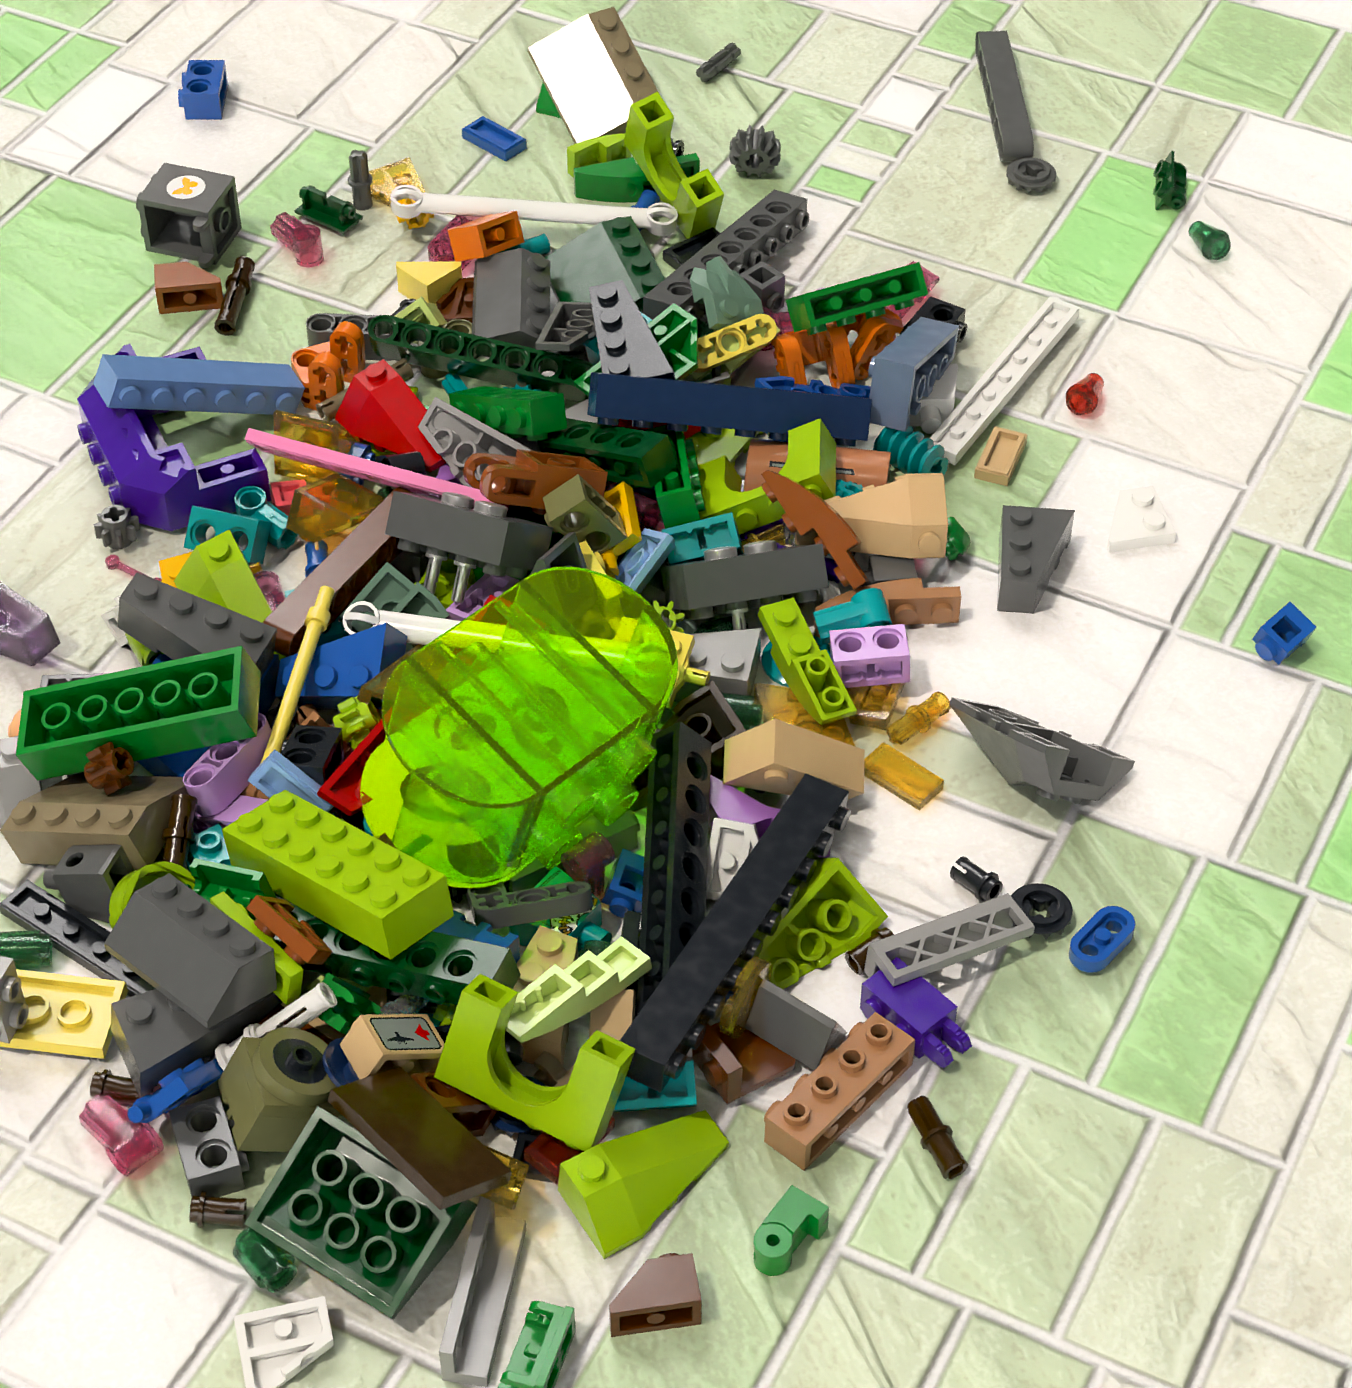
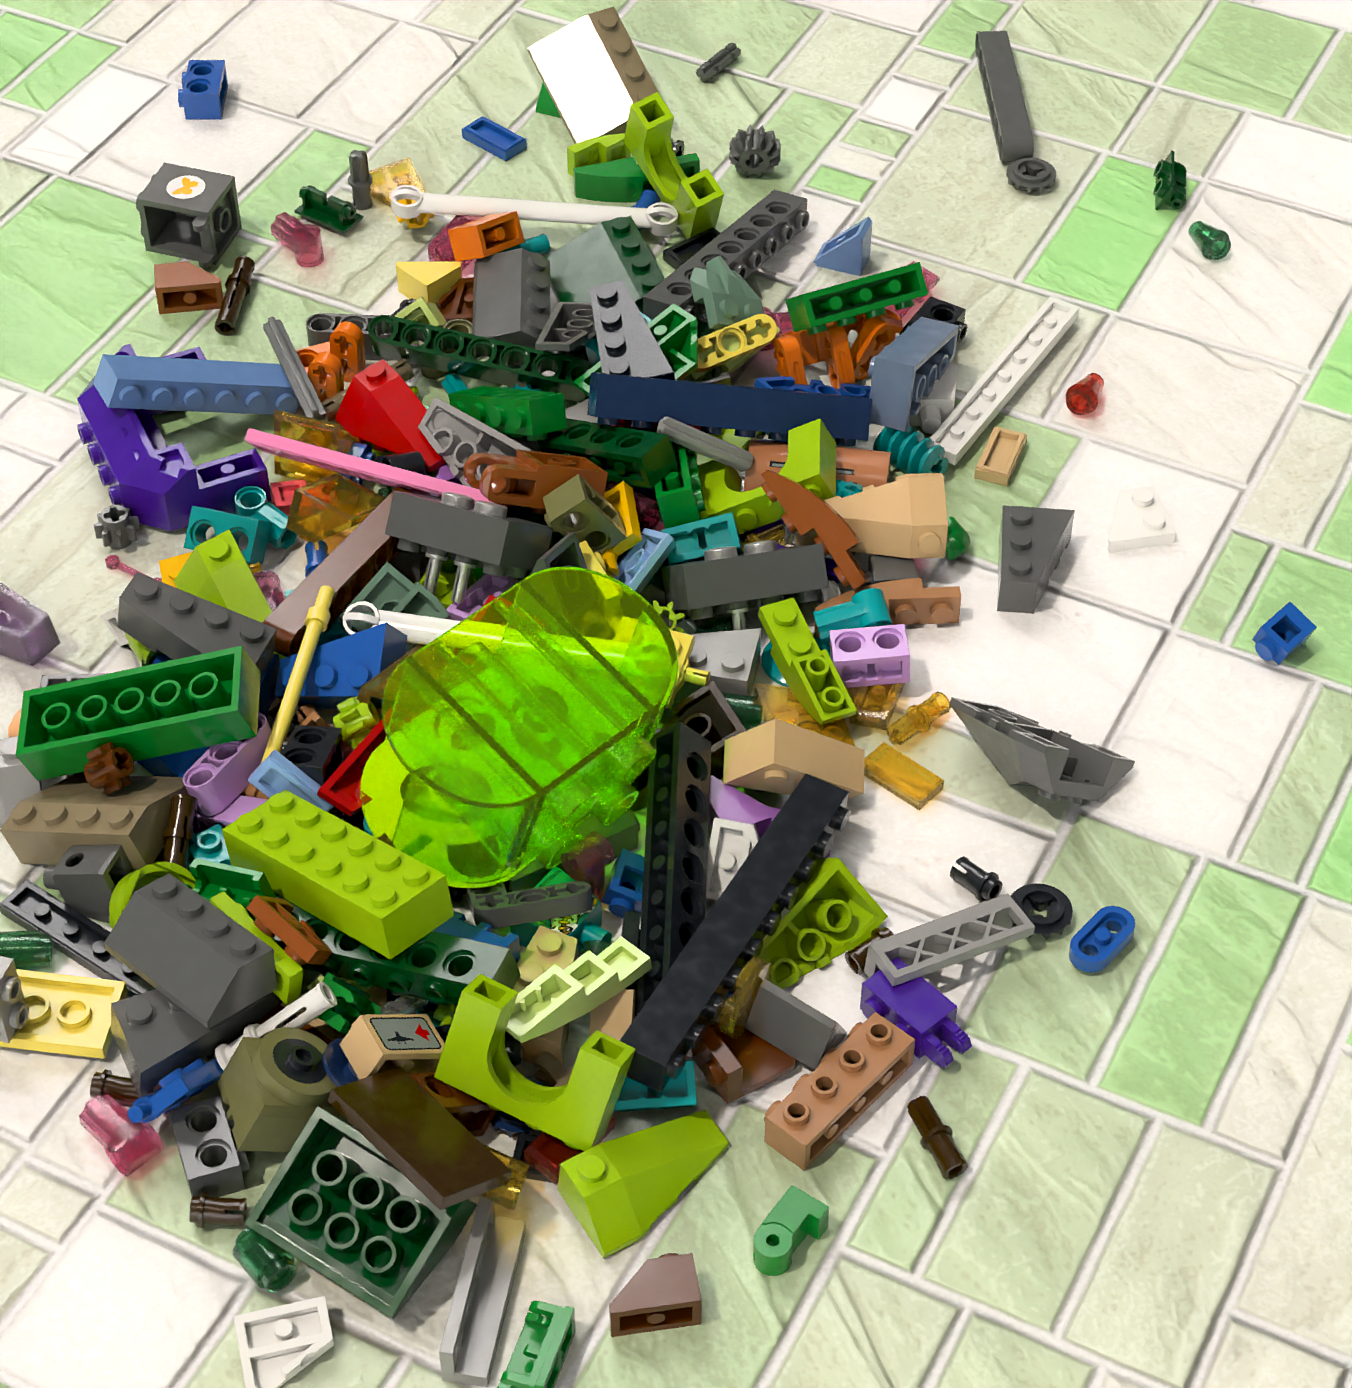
dark grey brick [740,261,785,316] -> none
none -> axle [263,317,326,425]
none -> light grey axle [656,416,754,472]
none -> medium blue slope [813,217,872,276]

